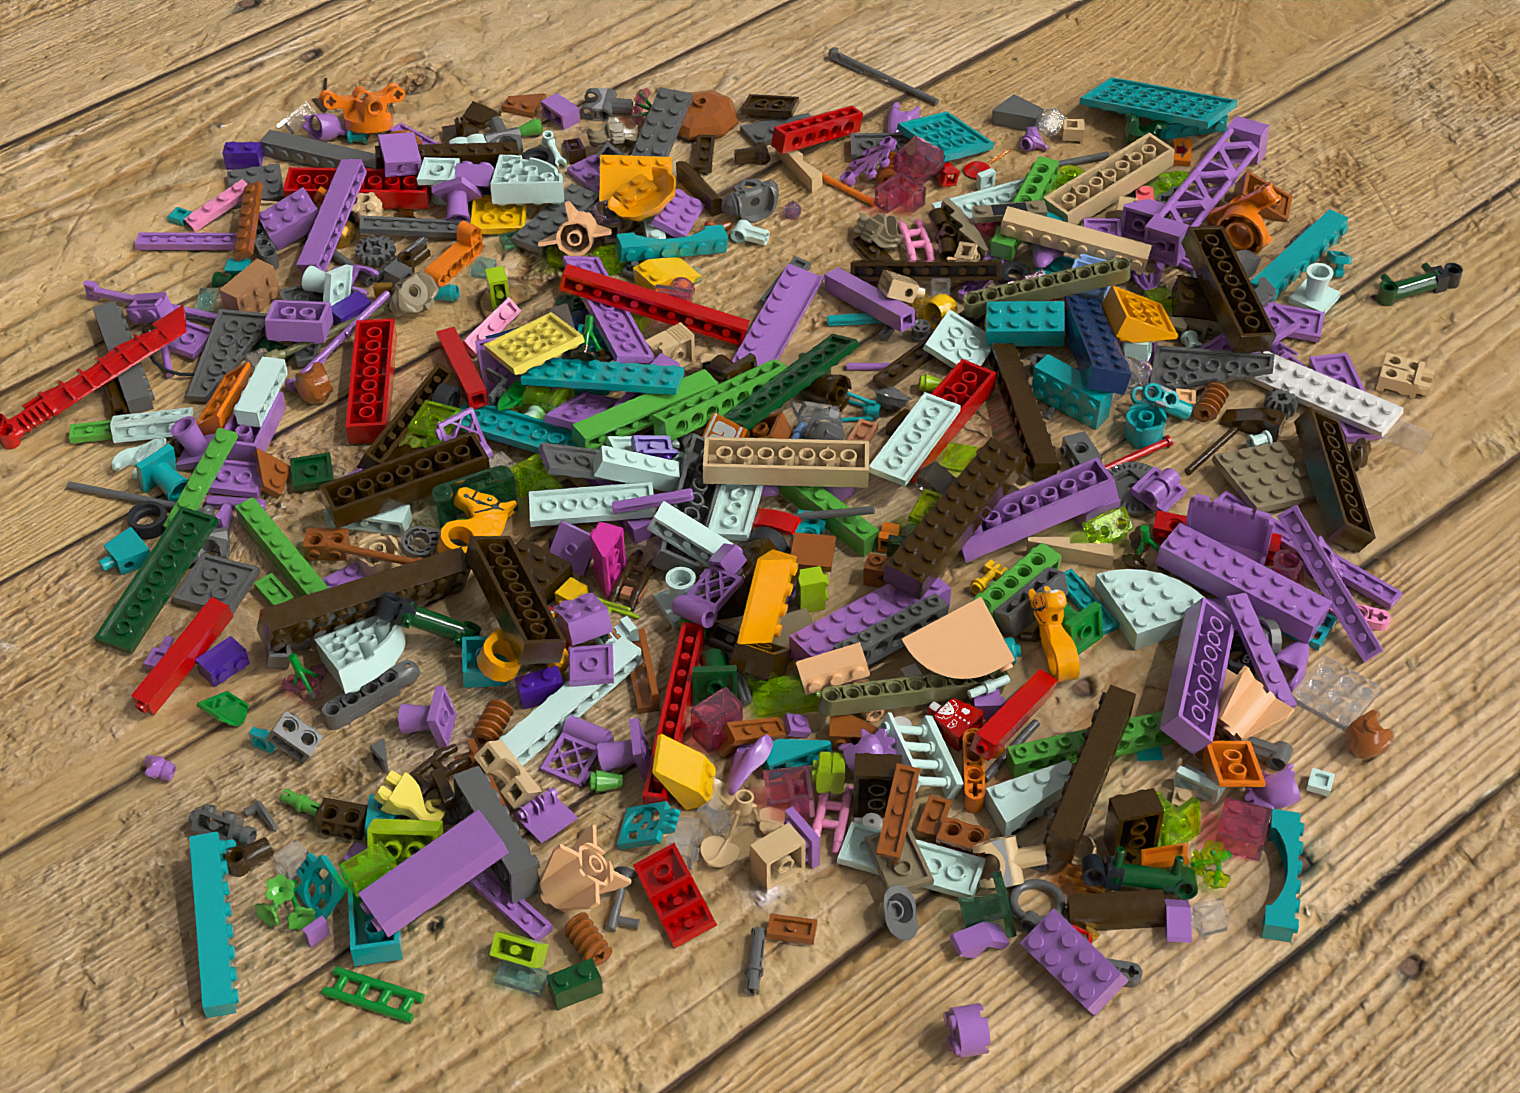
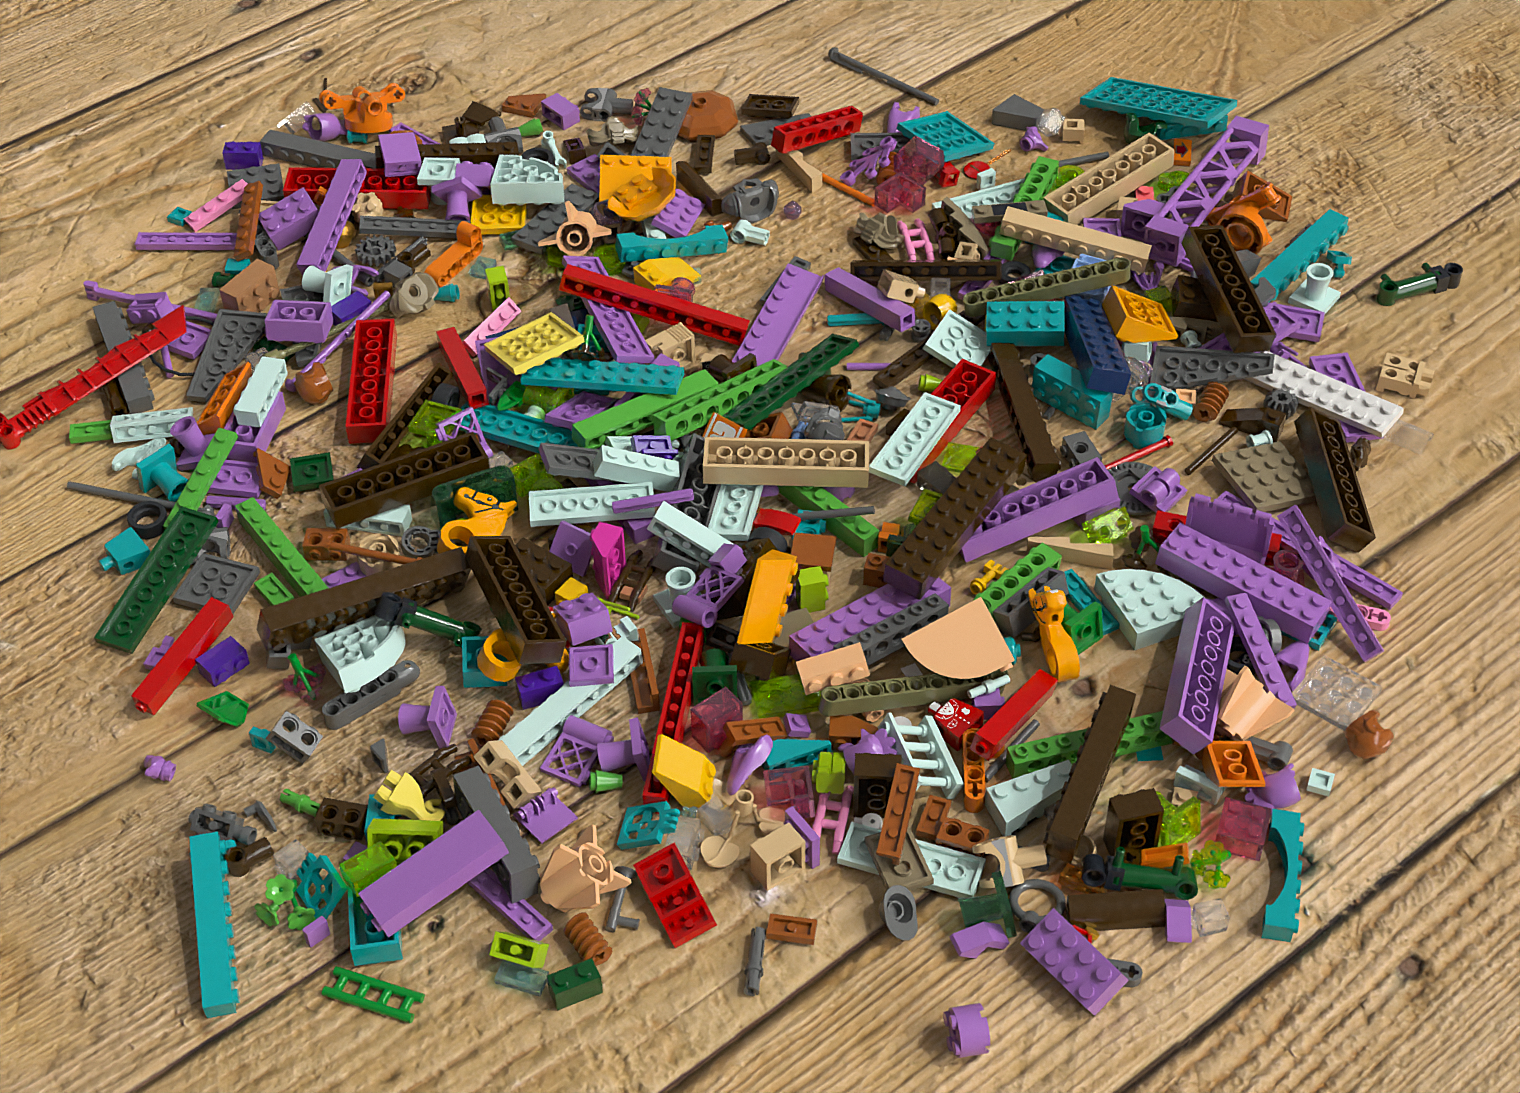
none -> clear light blue piece [680,806,697,823]

